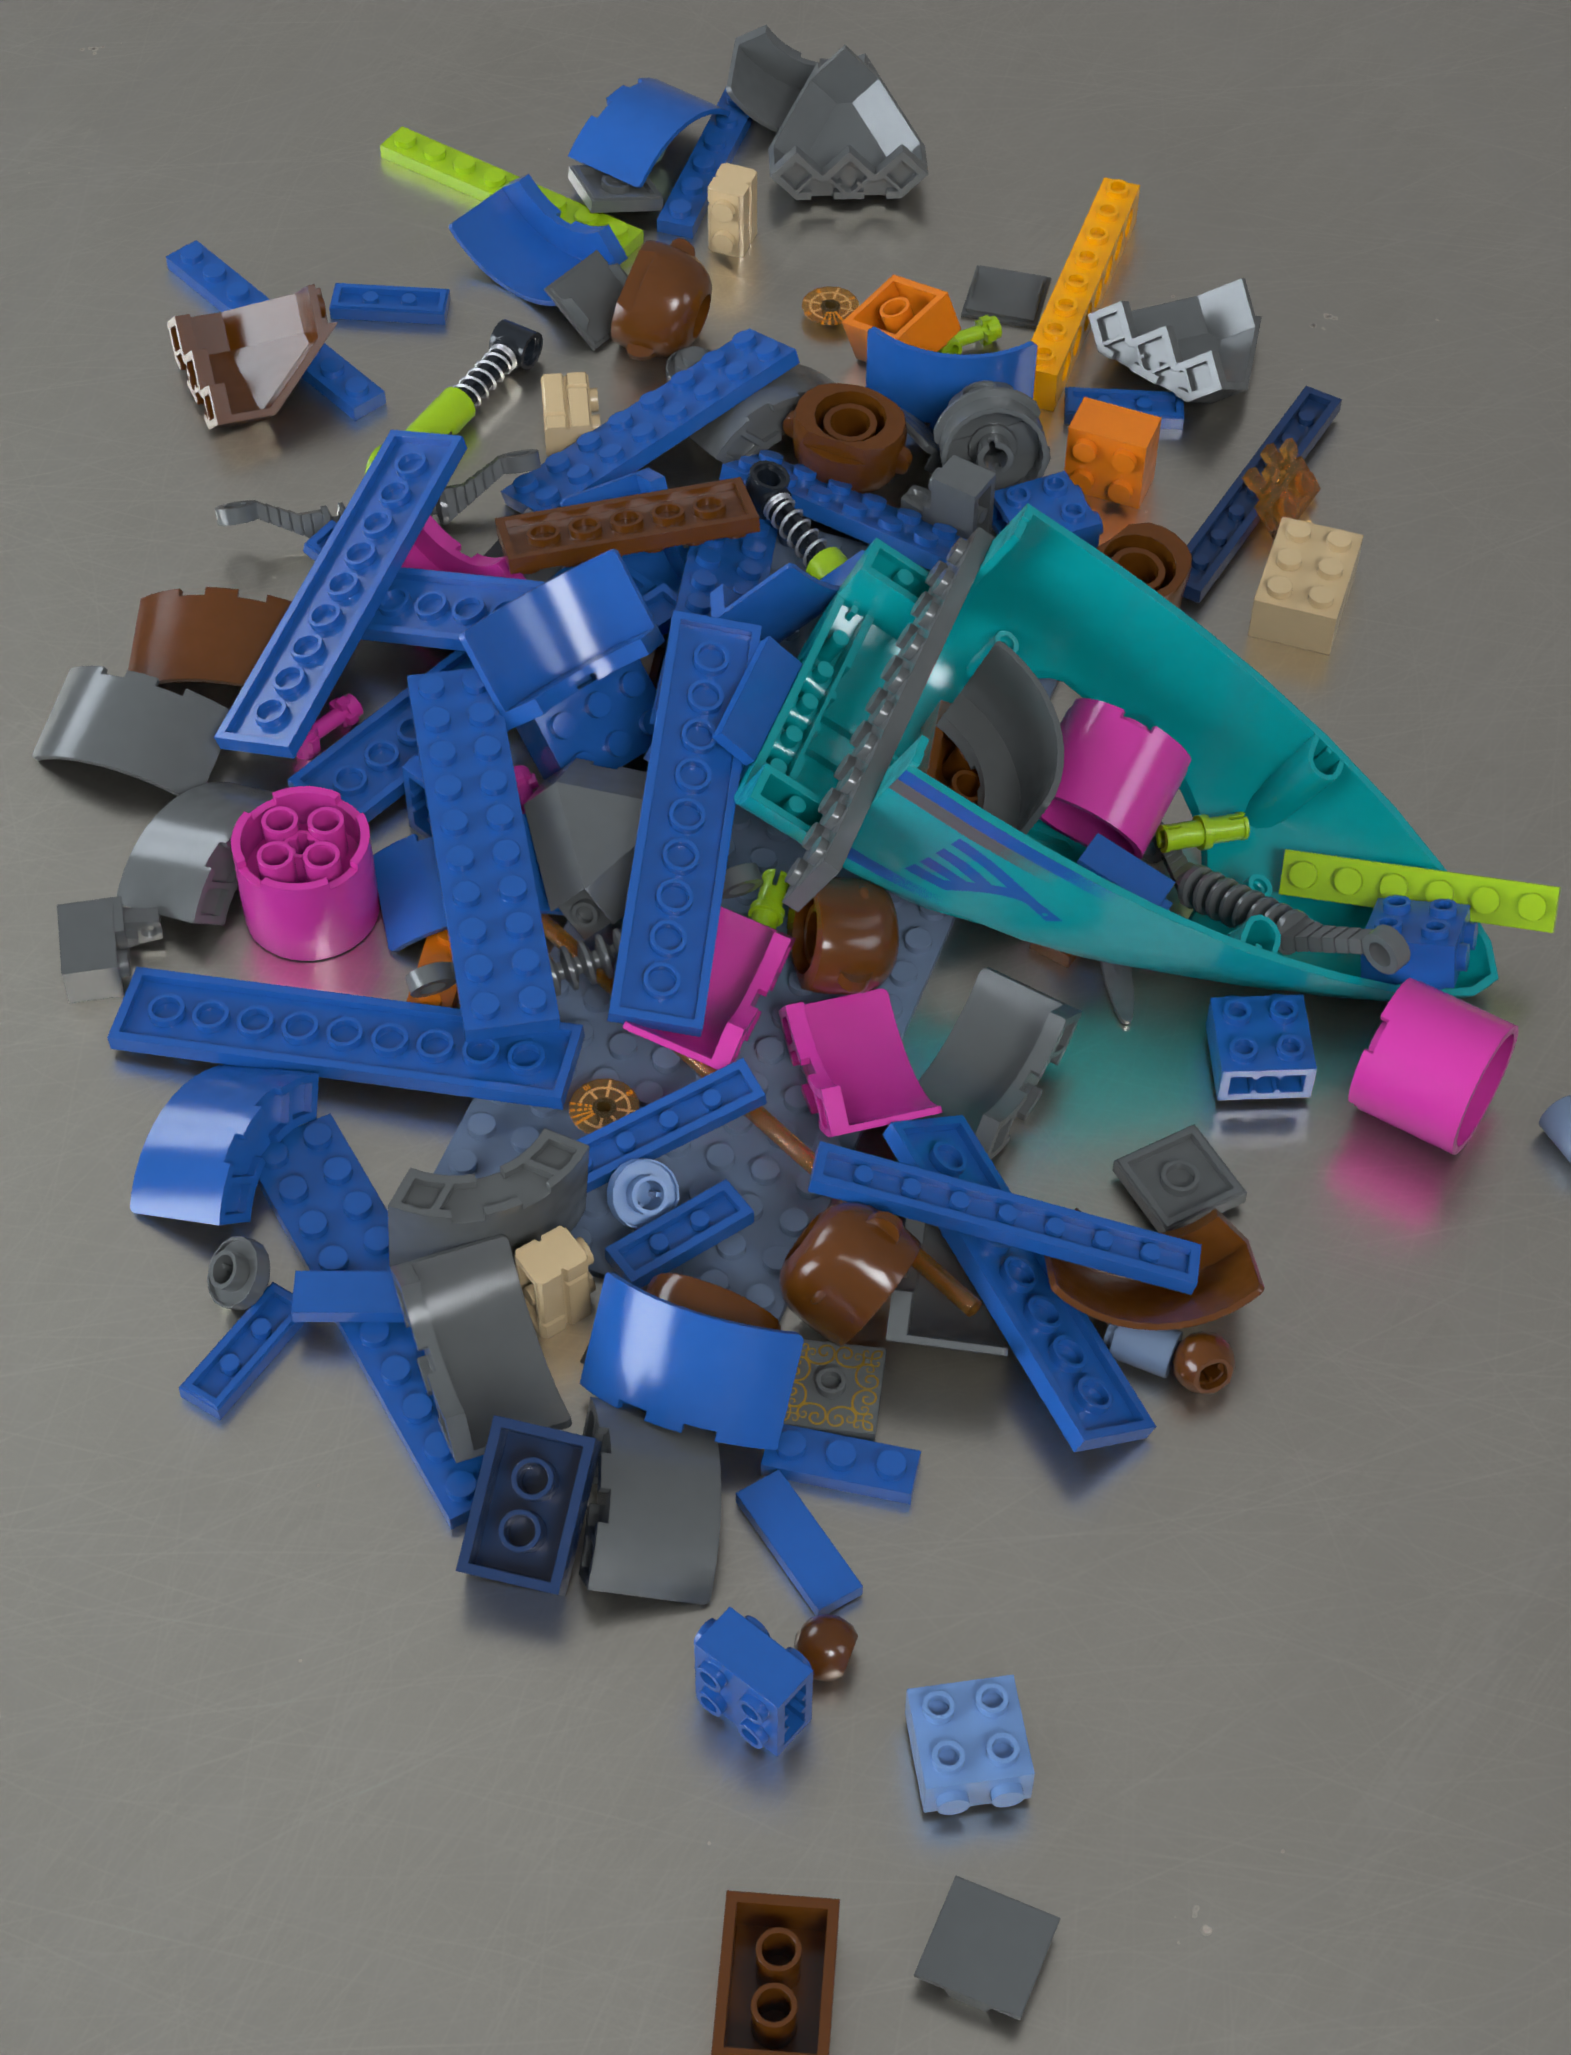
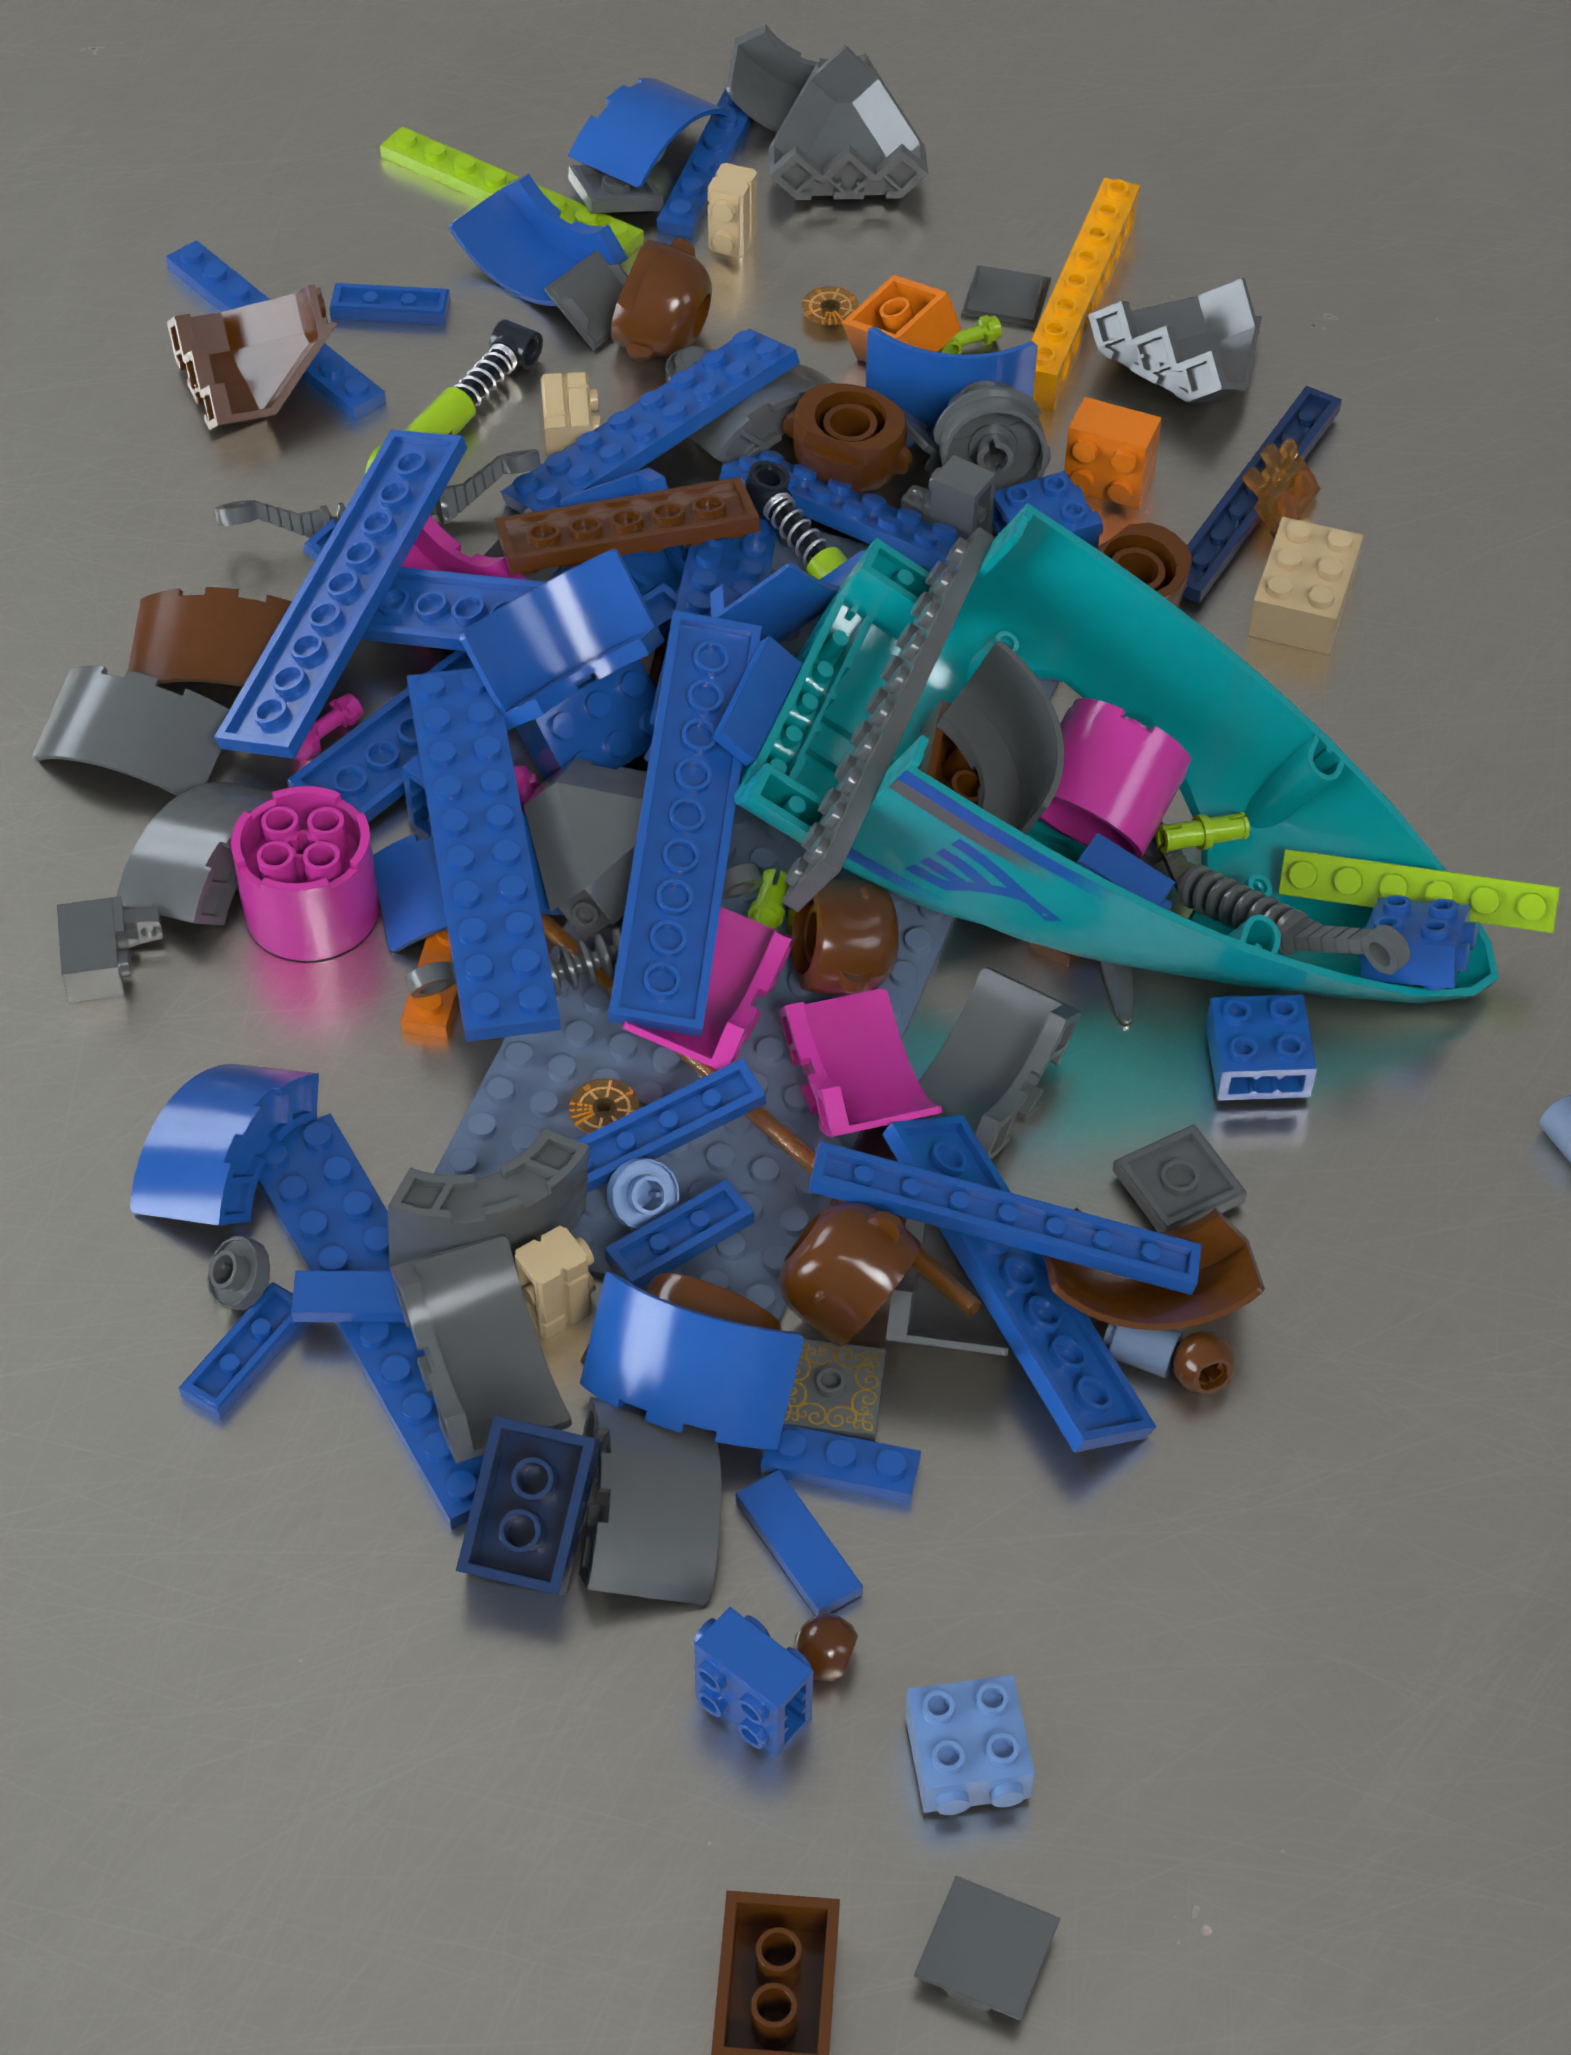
blue plate [107,967,585,1110] -> none
blue tile [1064,387,1184,430] -> none
dark pink brick [1348,978,1518,1155] -> none

